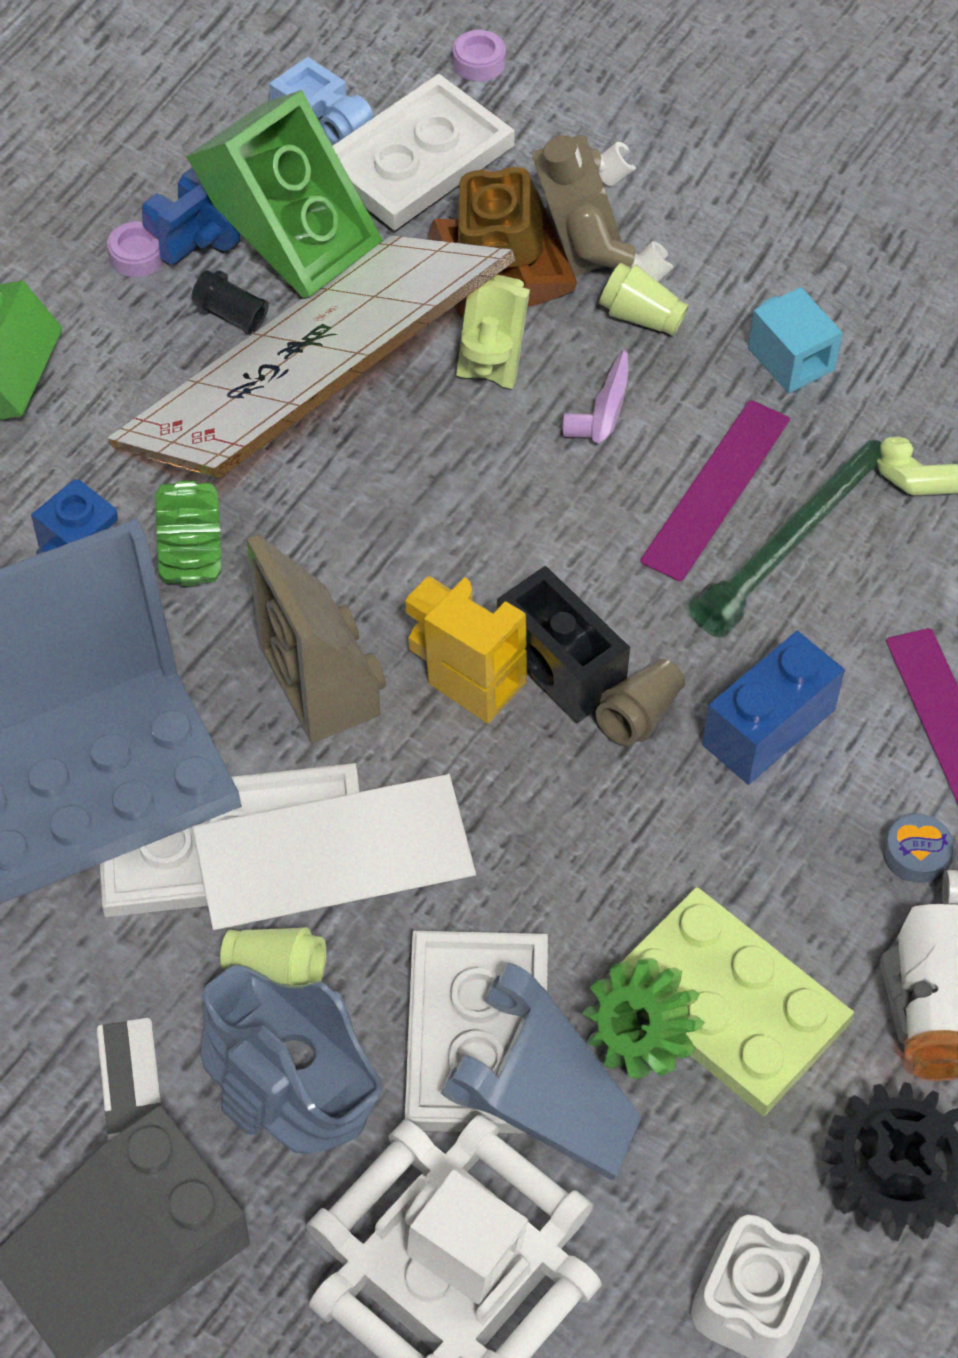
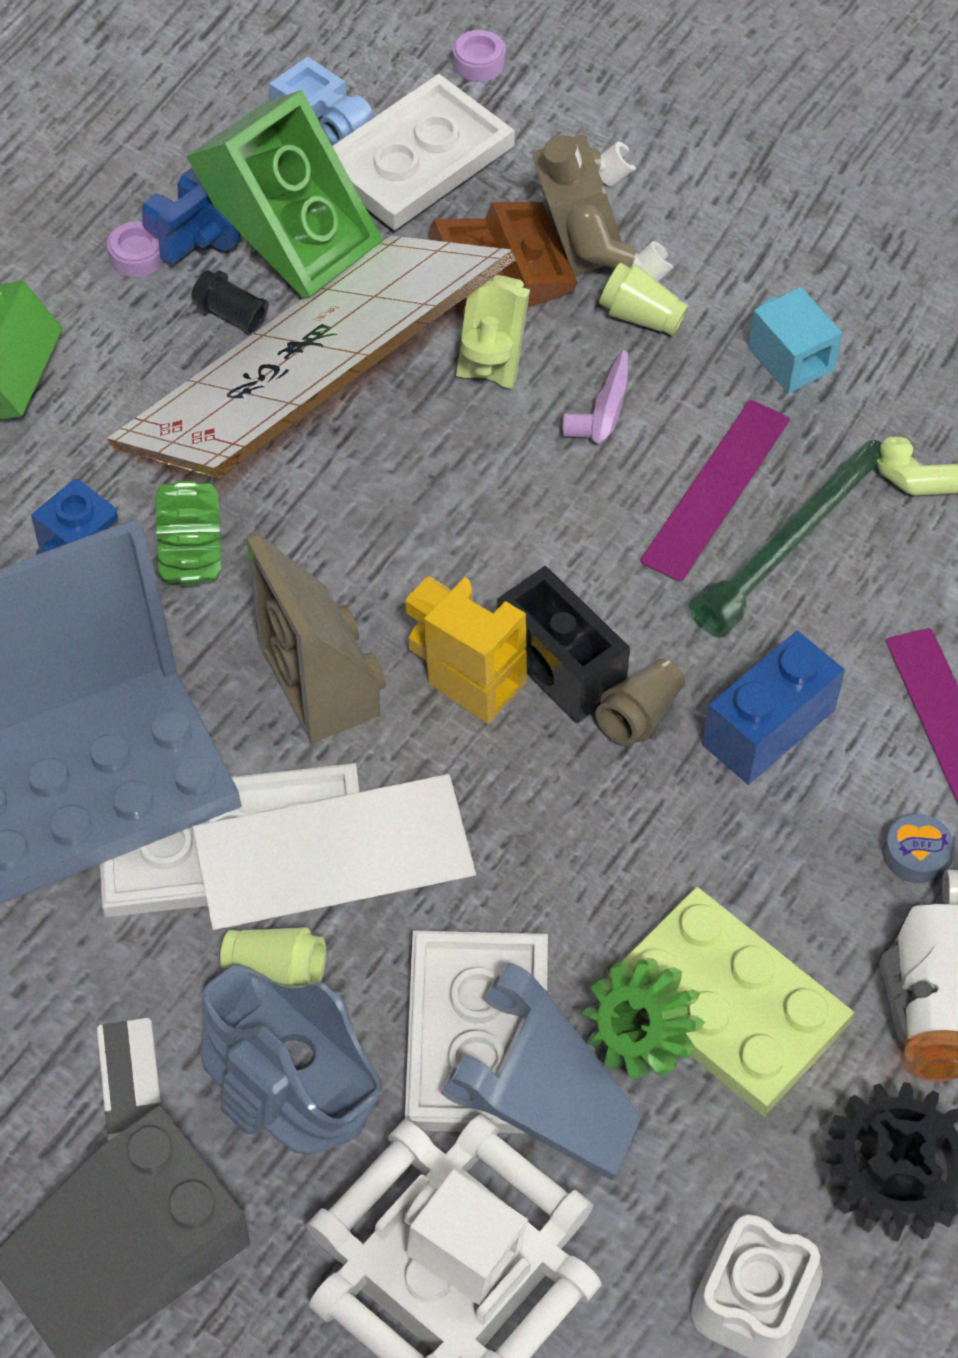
pearl gold piece [458,167,543,269] -> none

